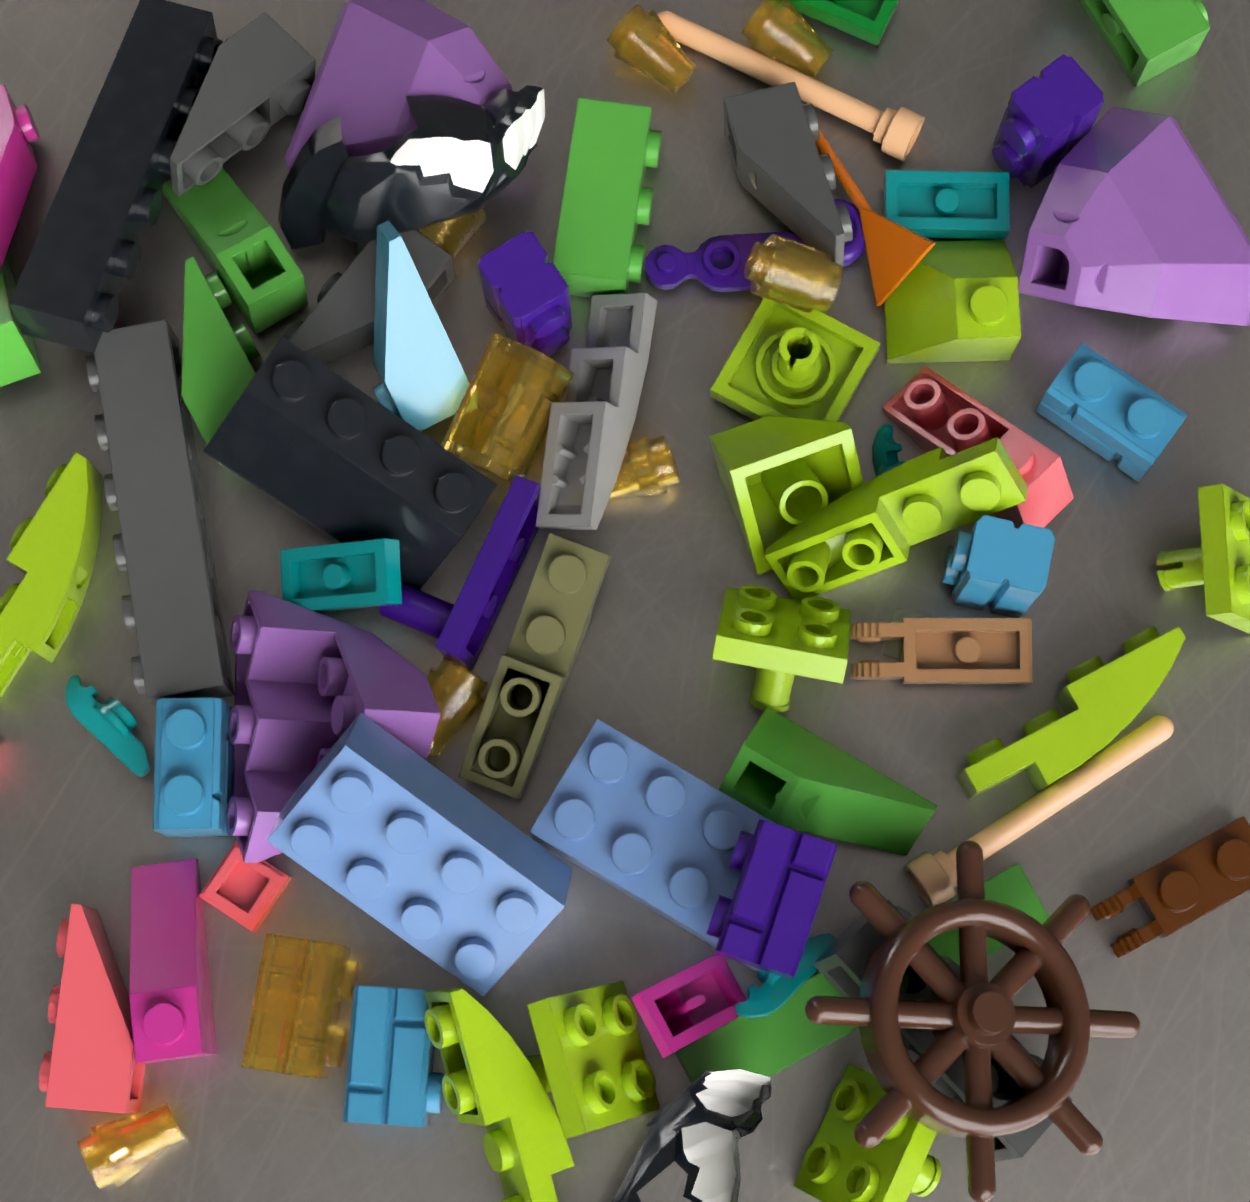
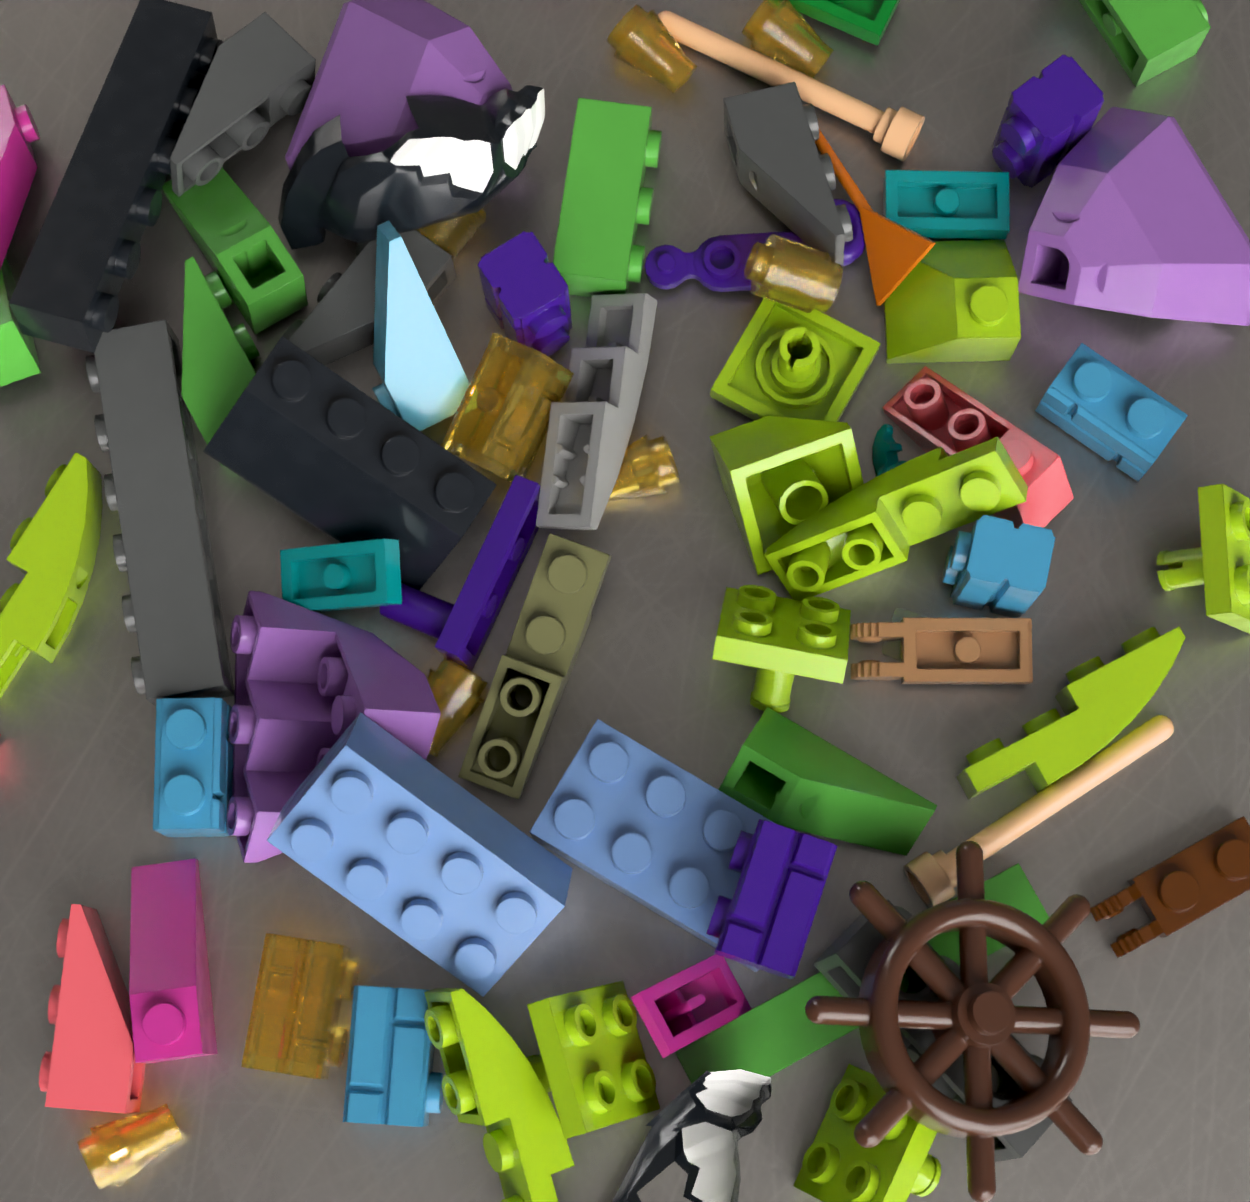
teal piece [66,675,150,777] -> none
coral tile [199,841,292,933] -> none
teal piece [735,933,836,1018] -> none

